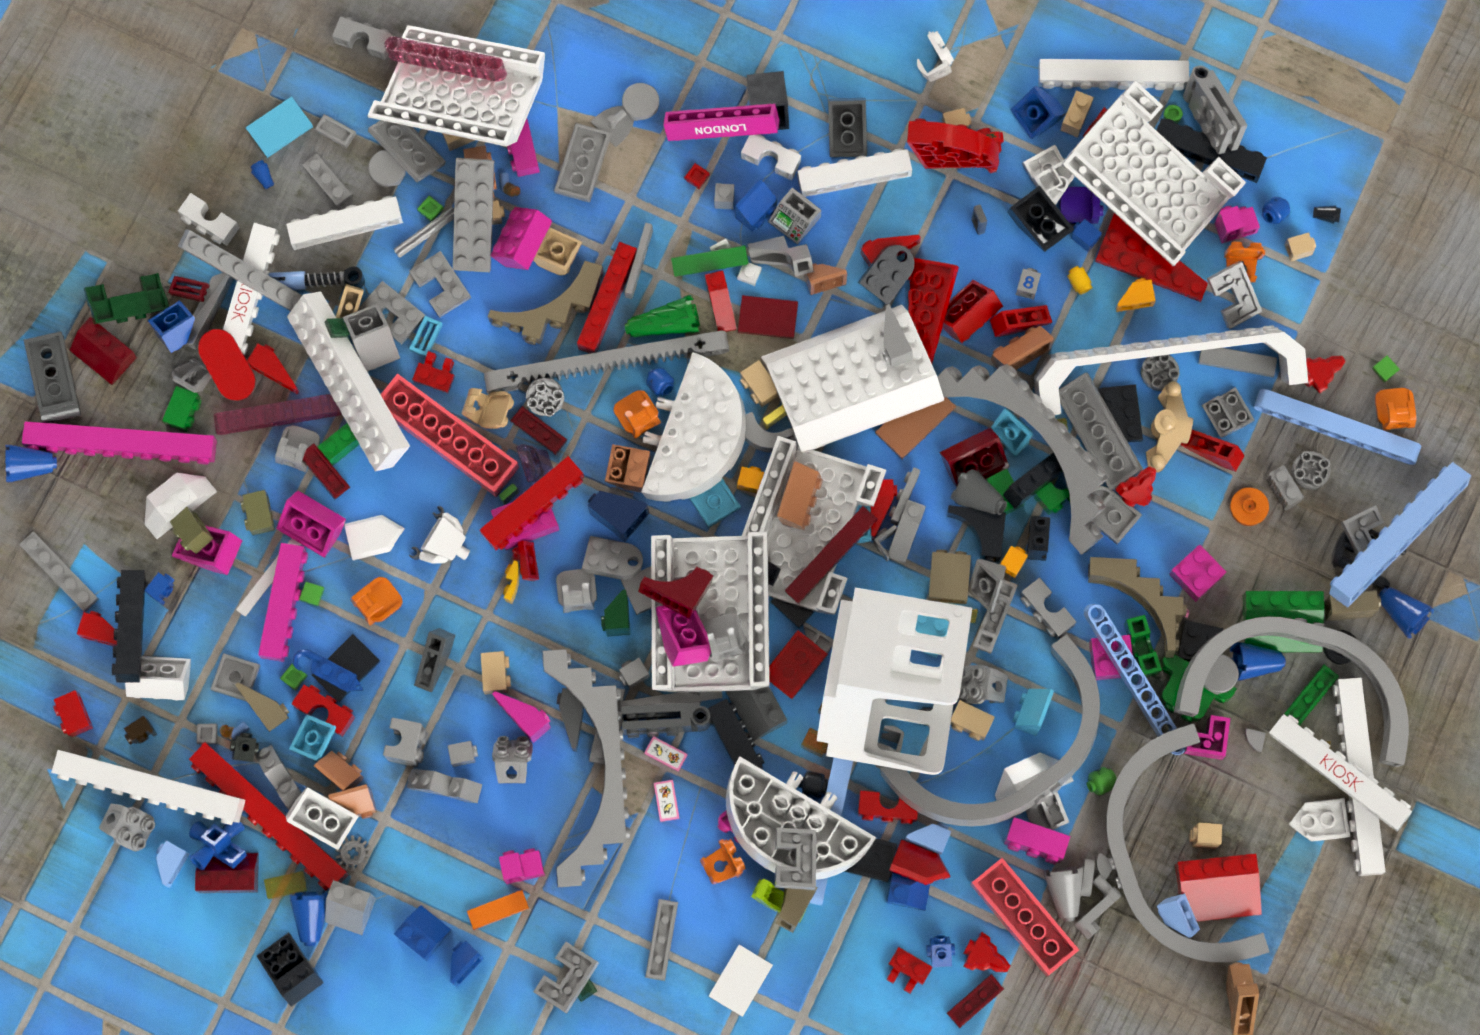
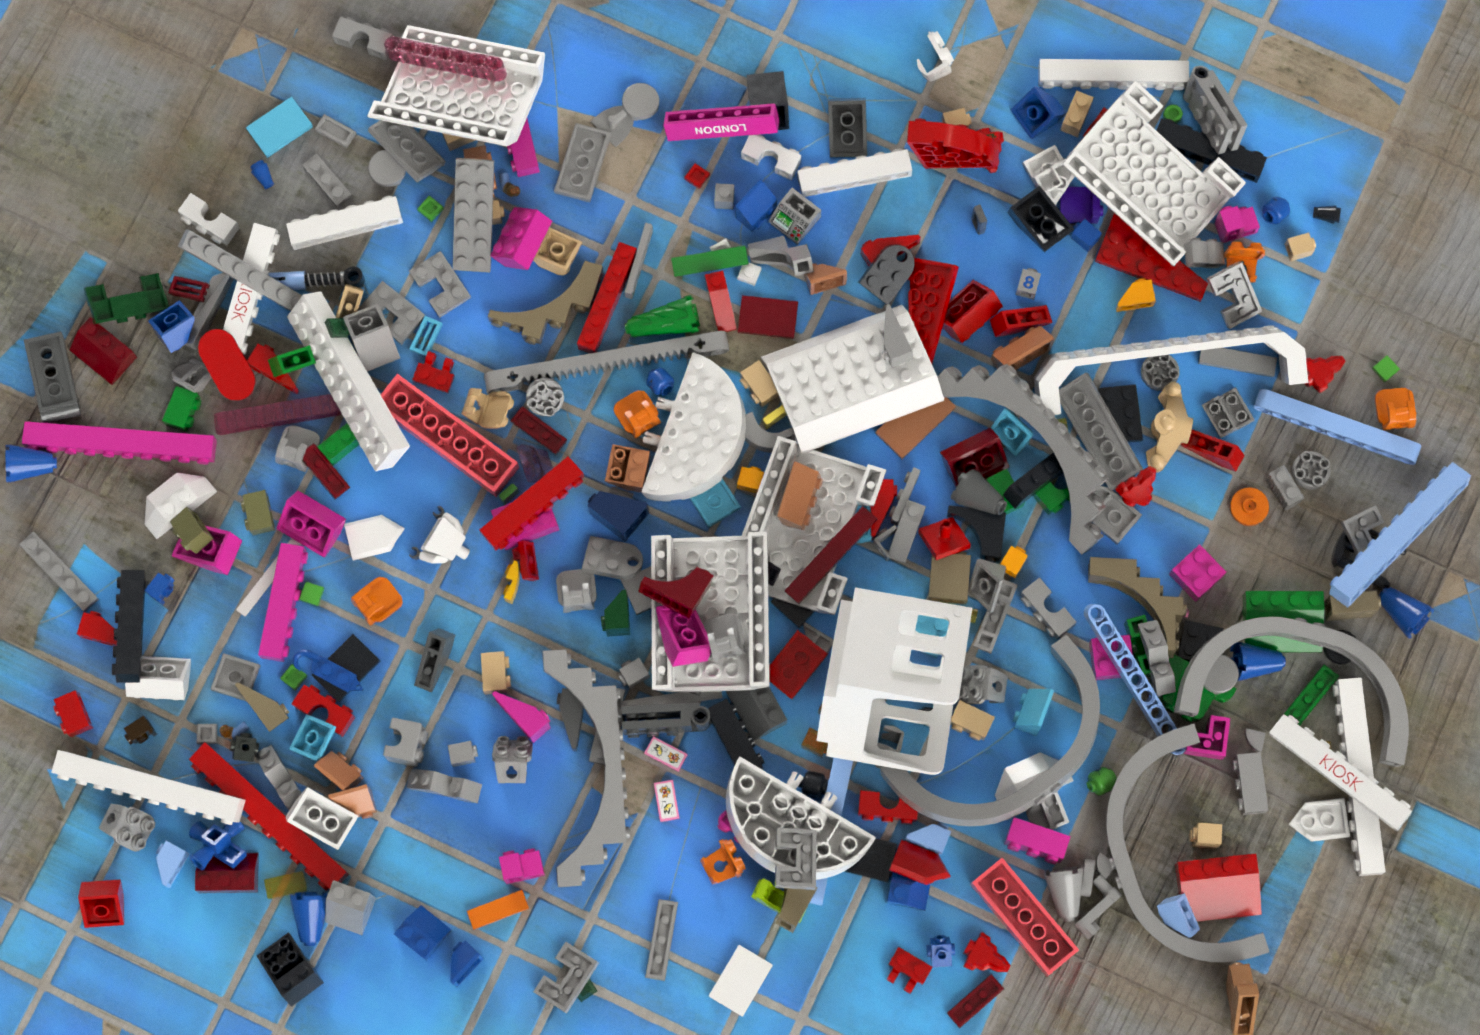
light grey gear [335,835,371,871] -> none
light grey axle [394,207,454,258] -> none
black hips [1027,516,1050,561] -> none
yellow brick [1067,266,1093,295] -> none
none -> red slope [78,879,125,928]
none -> green brick [268,345,316,377]
none -> red tile [918,517,971,560]
none -> light grey arch [1138,620,1176,696]
none -> light grey brick [1184,238,1225,268]
none -> light grey brick [1232,752,1268,815]

